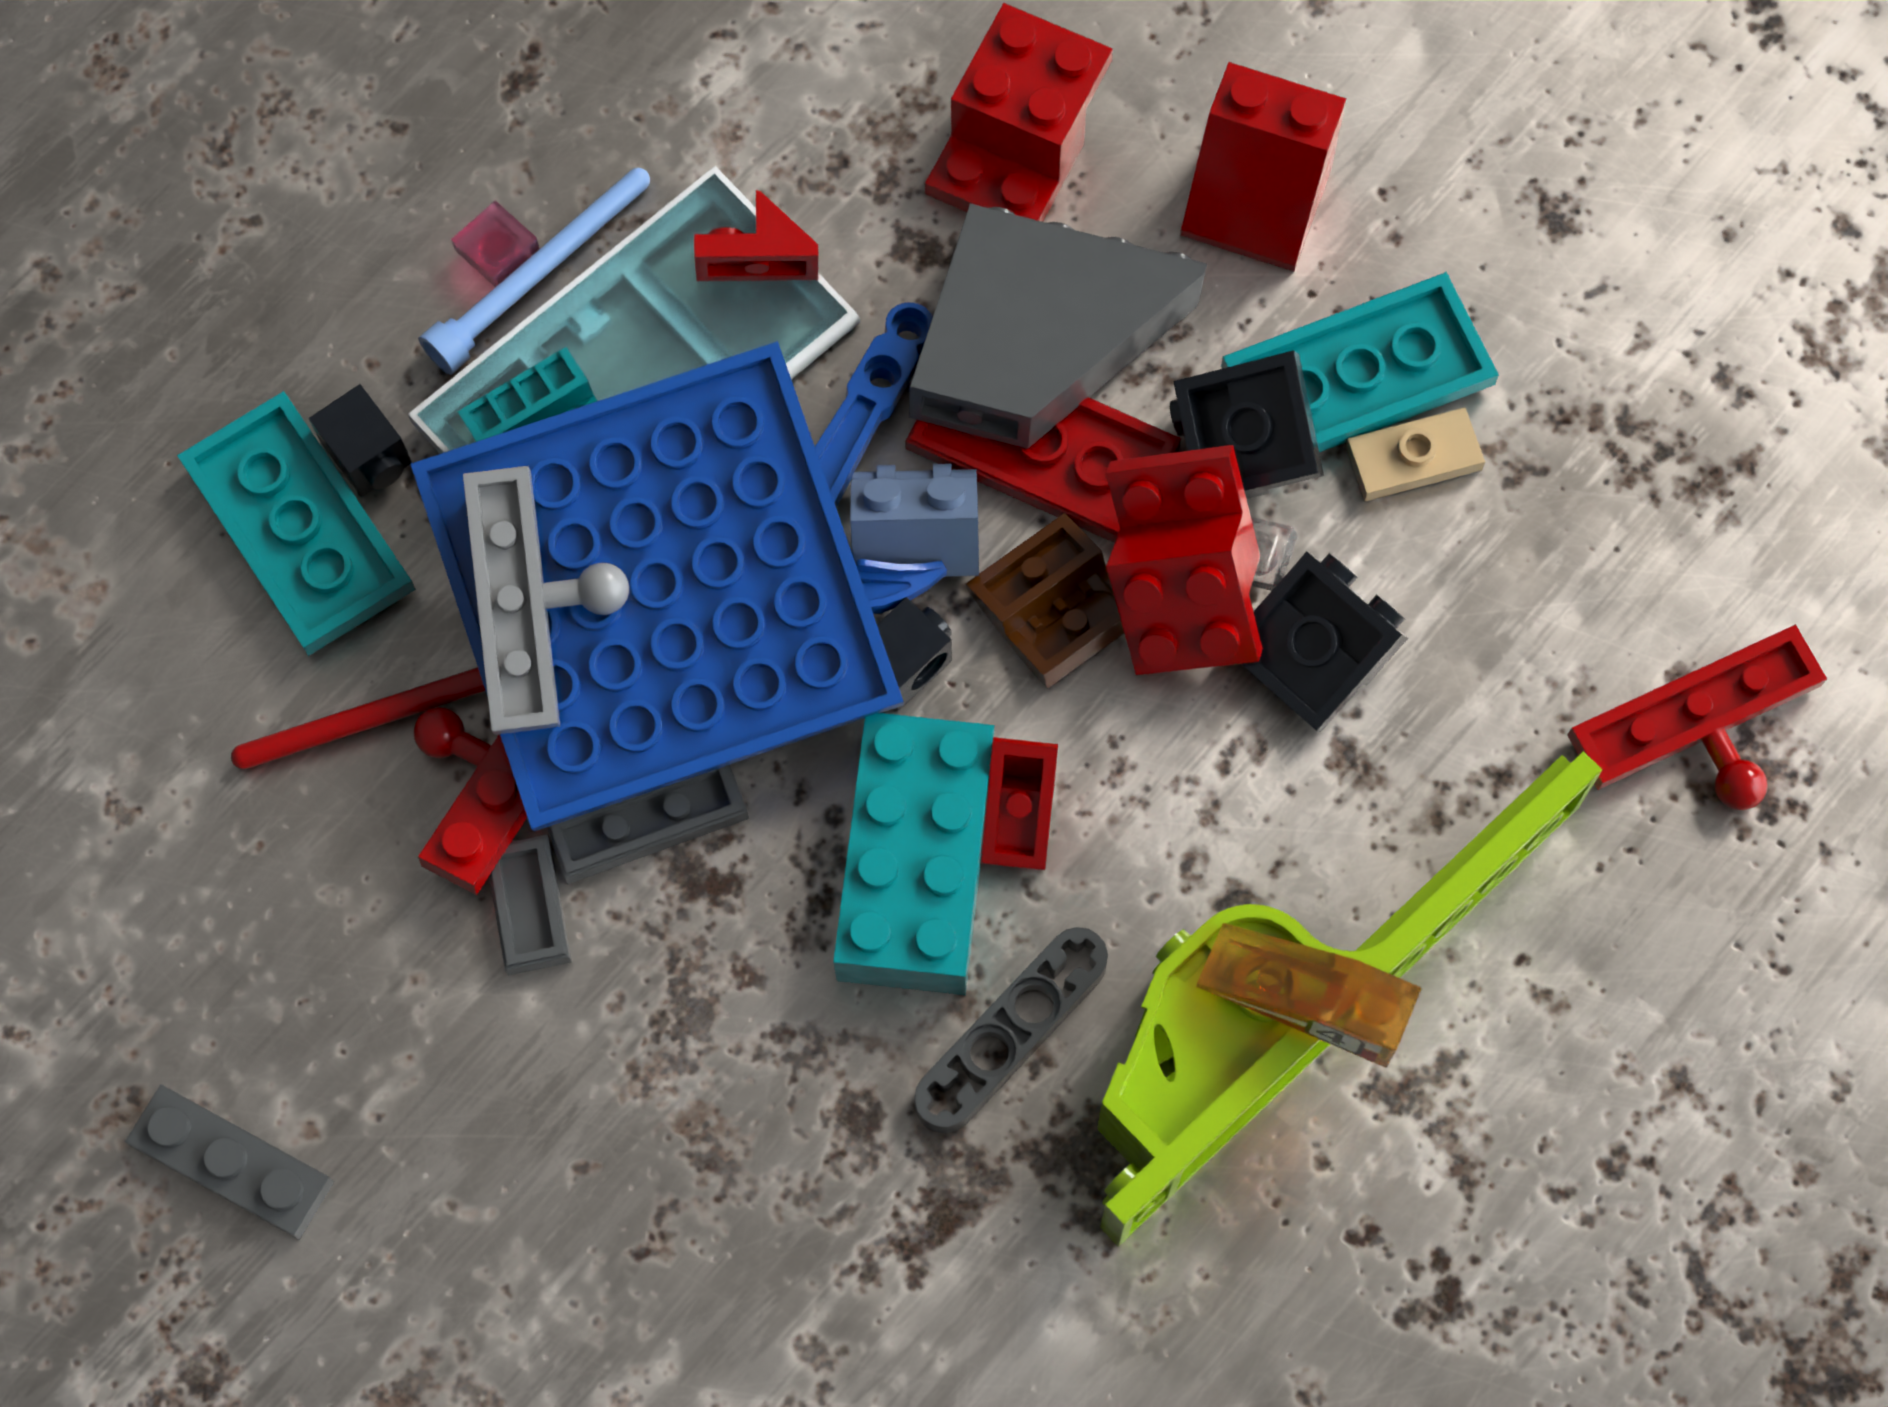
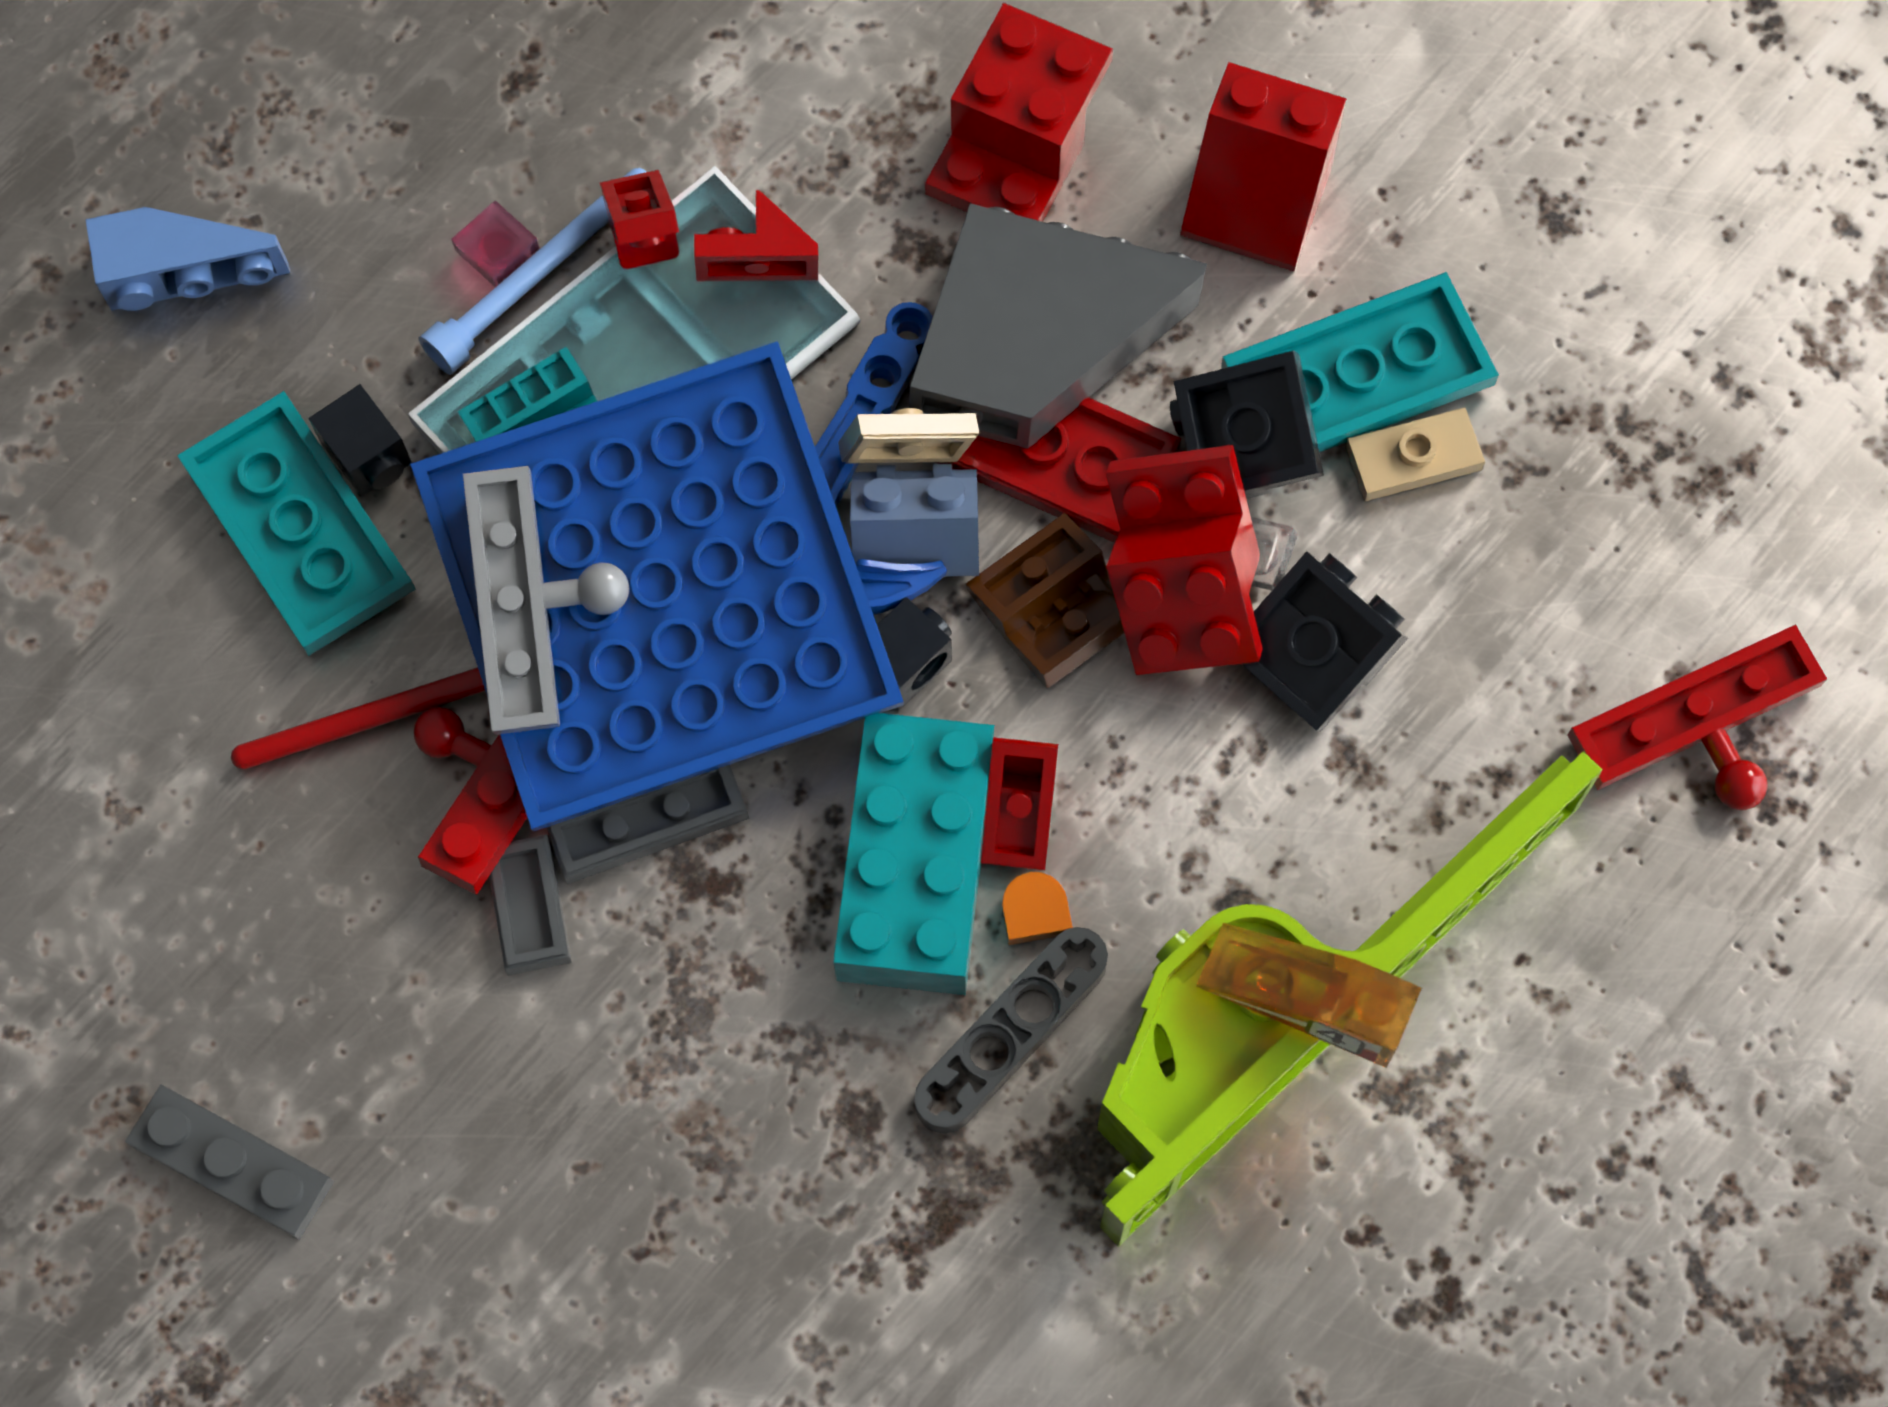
none -> medium blue slope [85,207,290,311]
none -> red slope [600,170,680,269]
none -> tan plate [838,408,979,463]
none -> orange tile [1002,872,1073,945]

